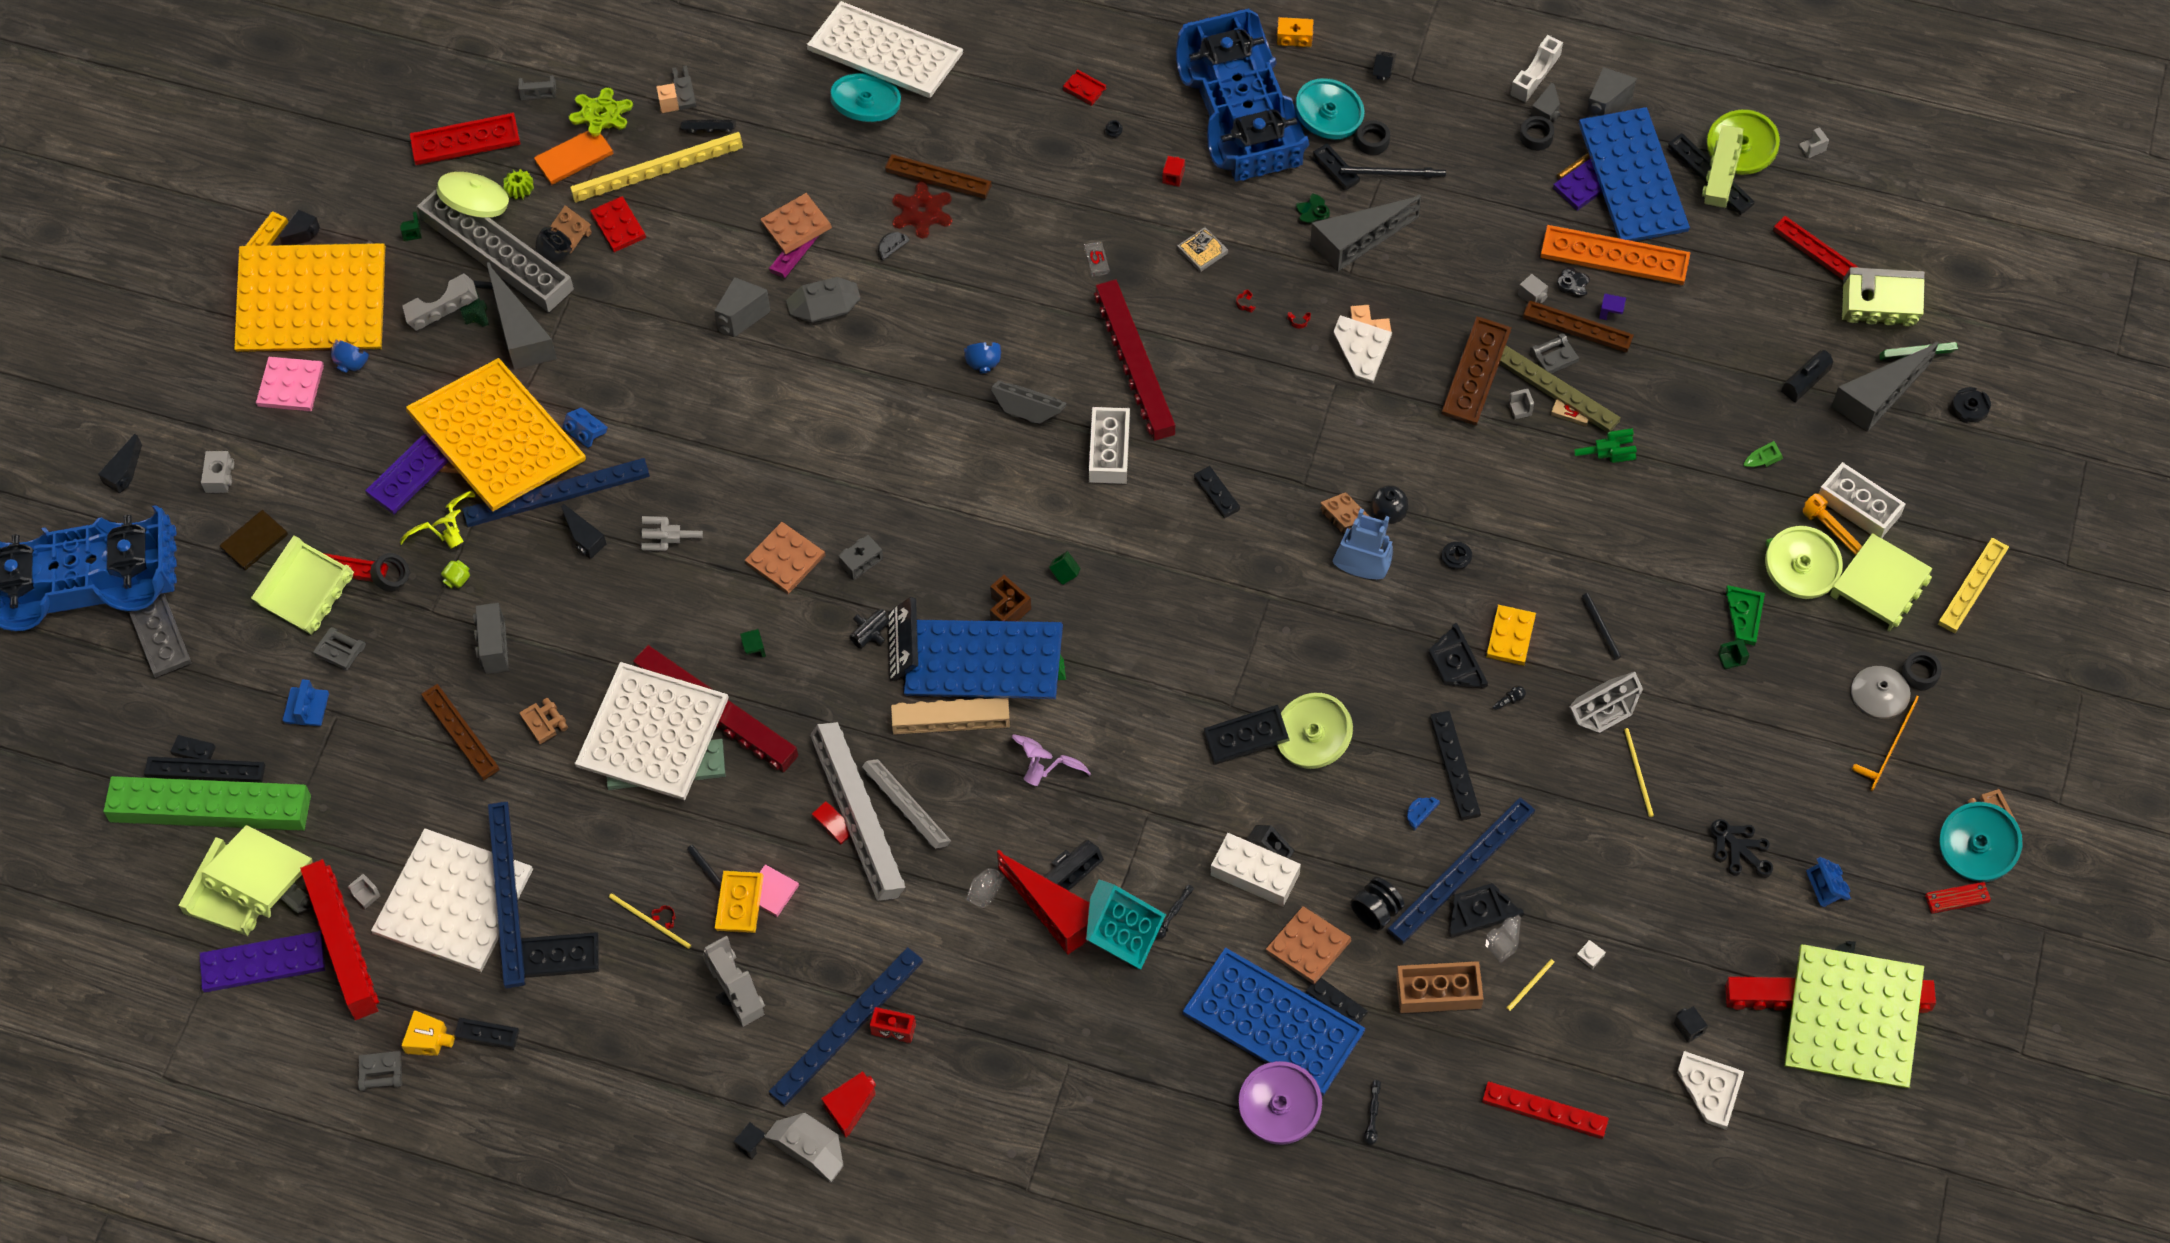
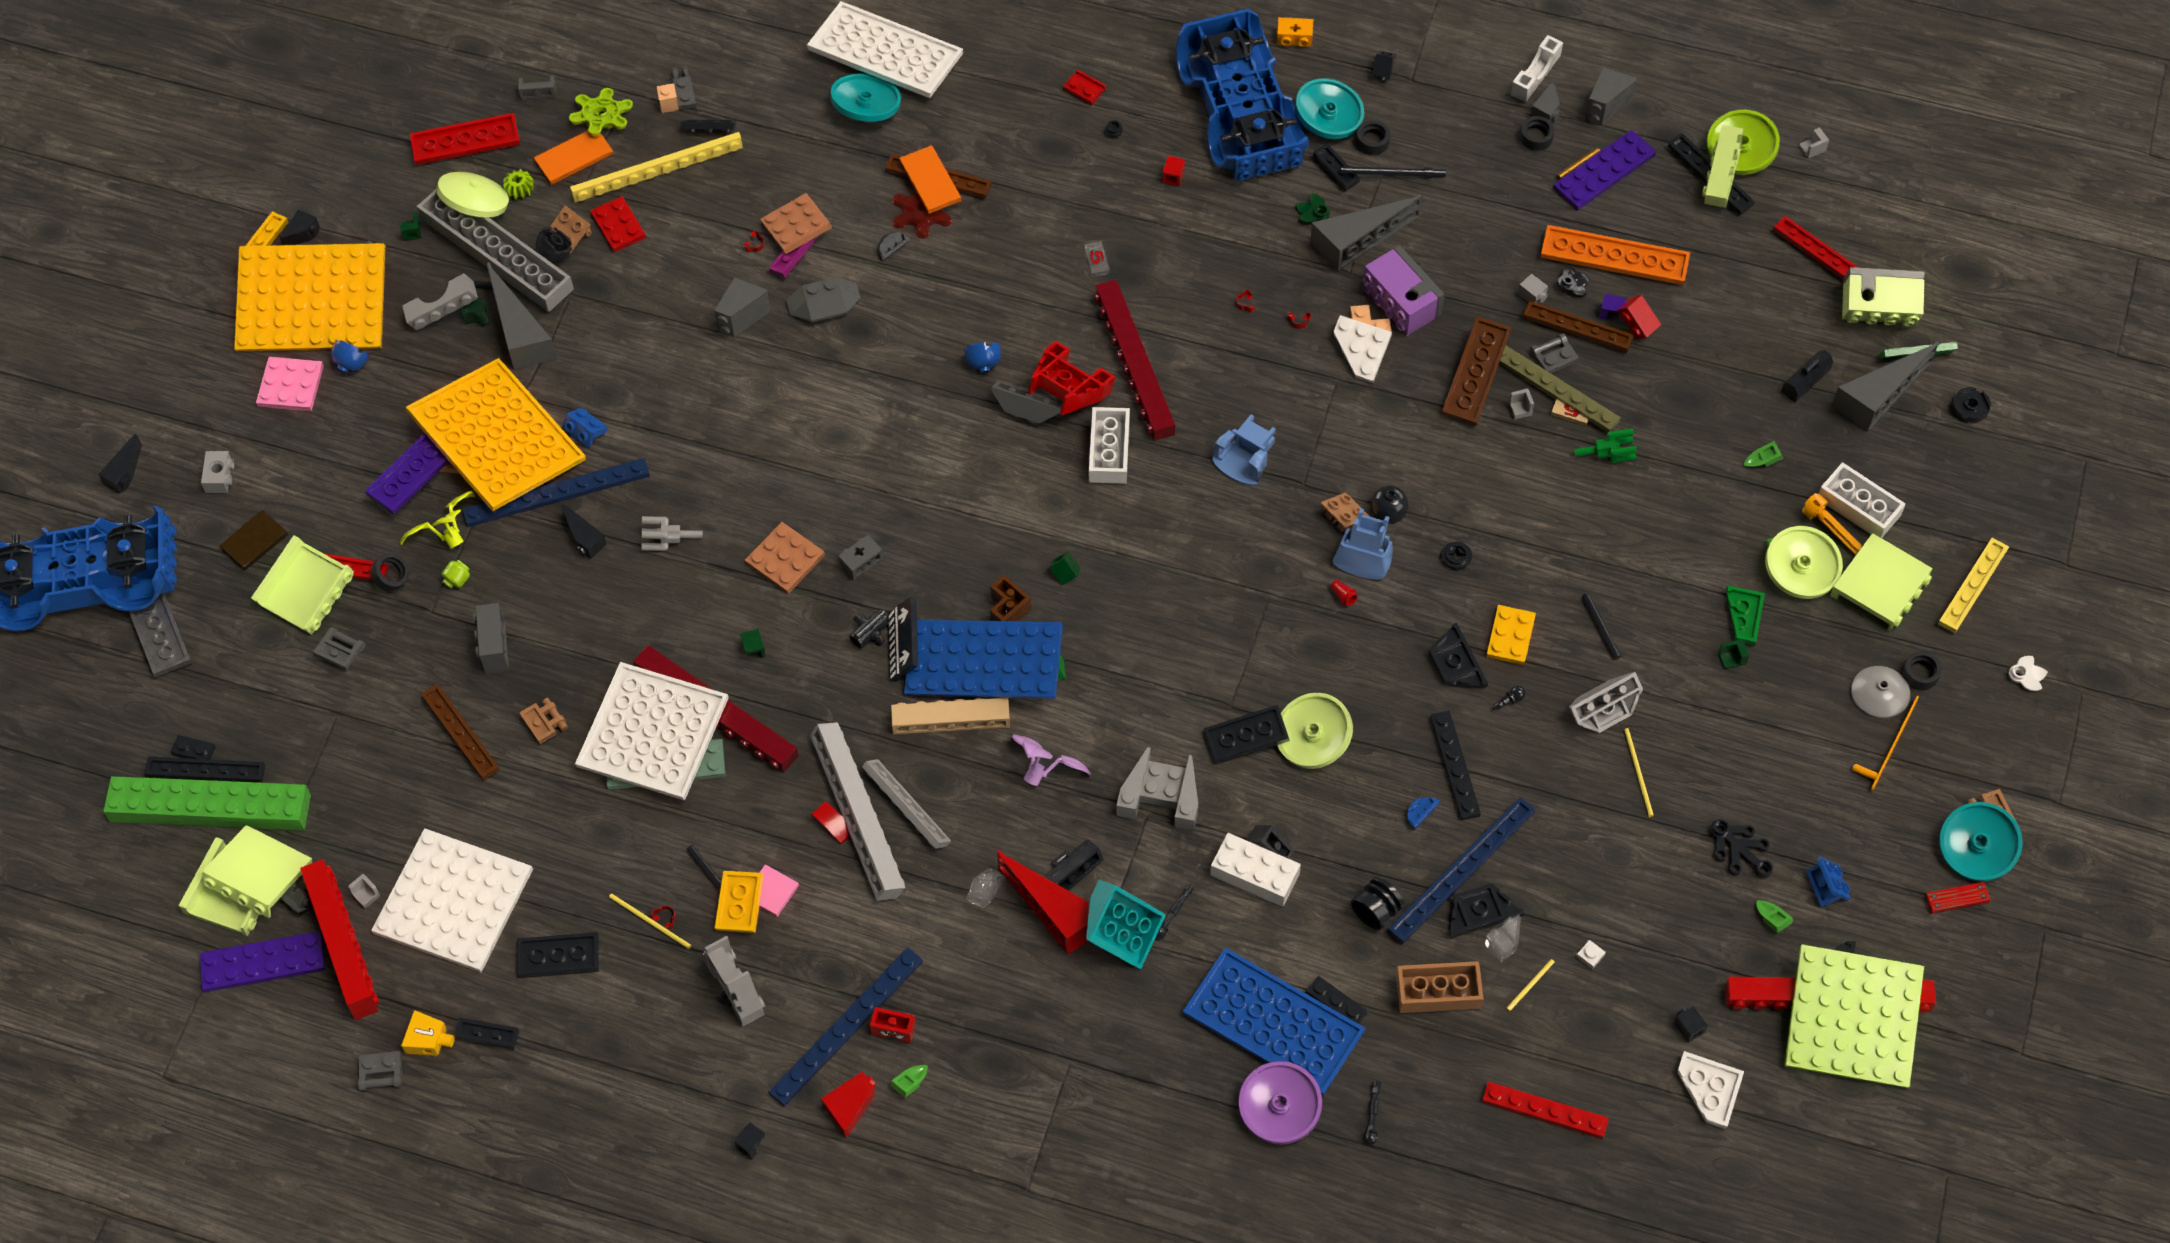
blue bracket [283,679,329,726] -> none
dark blue plate [488,801,526,989] -> none
light grey wedge [764,1113,843,1183] -> none
tile [1177,227,1228,272] -> none
black plate [1194,466,1240,519] -> none
nougat plate [1266,906,1351,984] -> none
blue plate [1578,107,1690,242] -> none
none -> red piece [744,231,764,252]
none -> bright green plate [890,1065,928,1098]
none -> orange tile [900,145,961,214]
none -> red wedge [1028,341,1115,415]
none -> light grey wedge [1117,747,1198,831]
none -> medium blue piece [1212,414,1276,486]
none -> red cone [1330,580,1358,606]
none -> medium lavender piece [1363,245,1445,336]
none -> brick [1618,295,1661,339]
none -> bright green plate [1756,900,1793,933]
none -> white plate [2009,656,2048,691]

